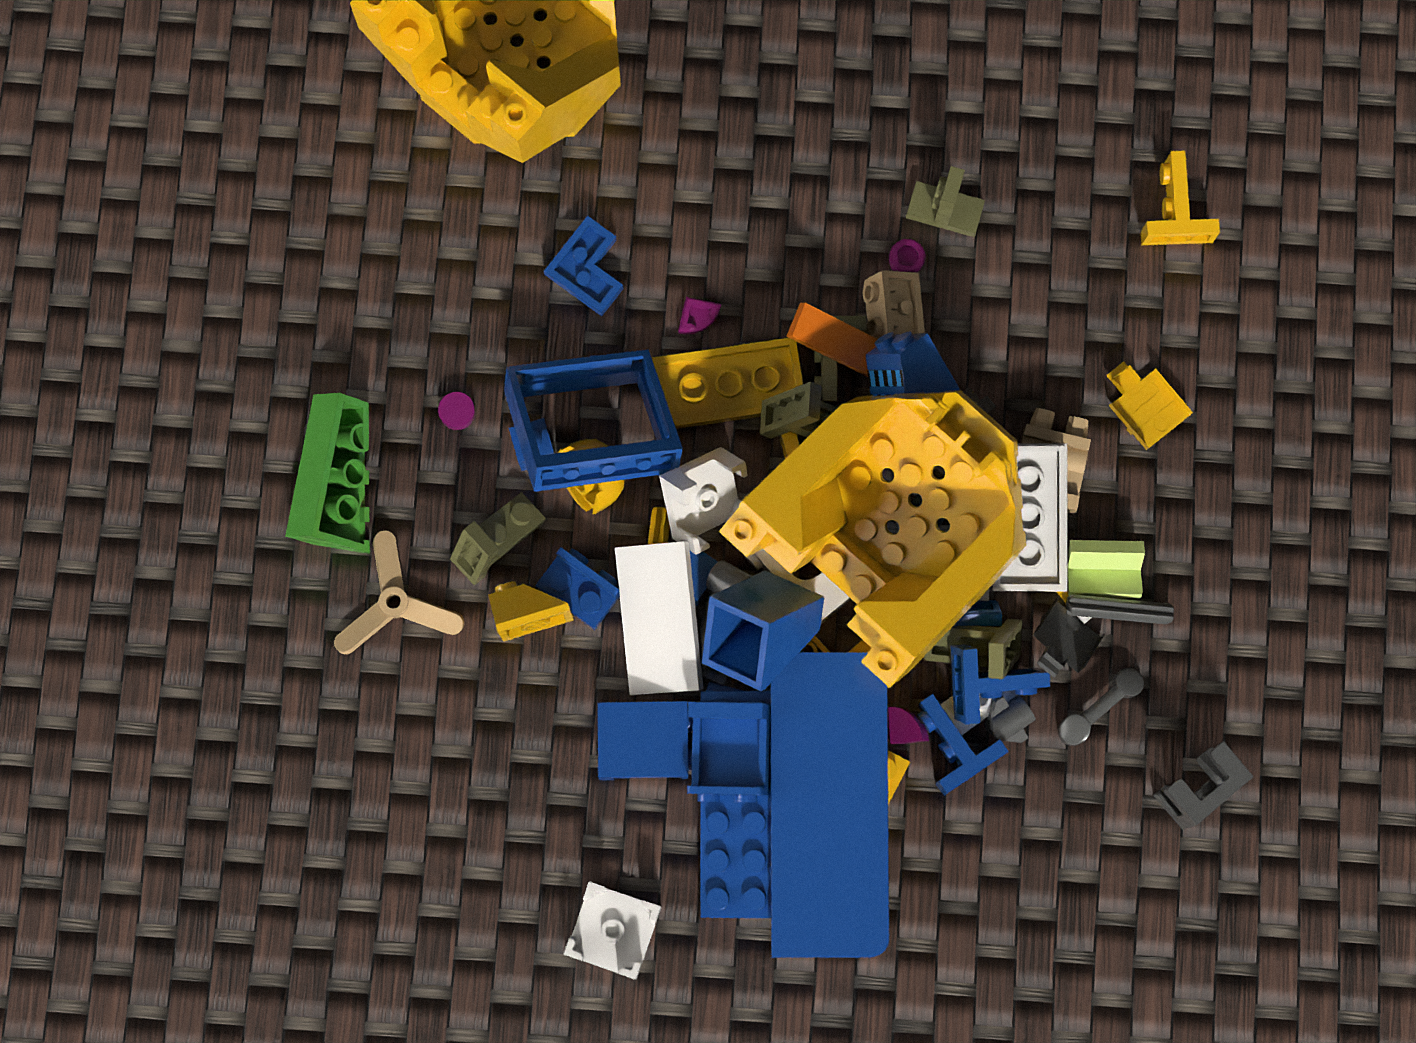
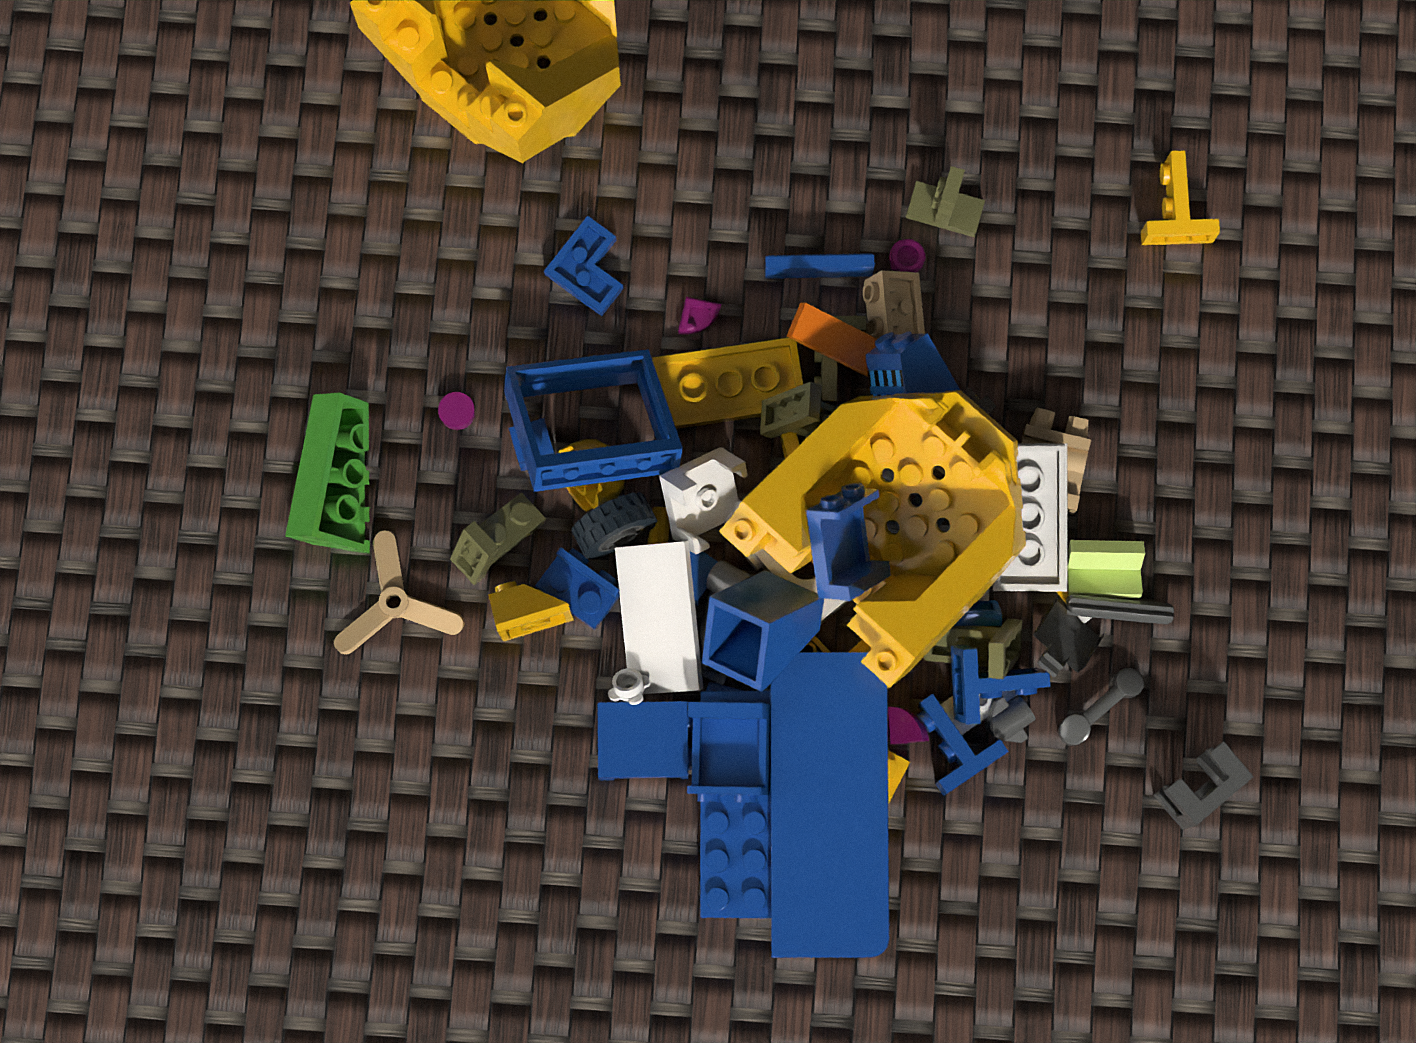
white panel [564,882,661,980] -> none
yellow piece [1107,362,1193,450] -> none
none -> black wheel [572,492,657,559]
none -> white plate [608,668,650,705]
none -> blue tile [765,253,875,279]
none -> blue panel [806,483,891,601]

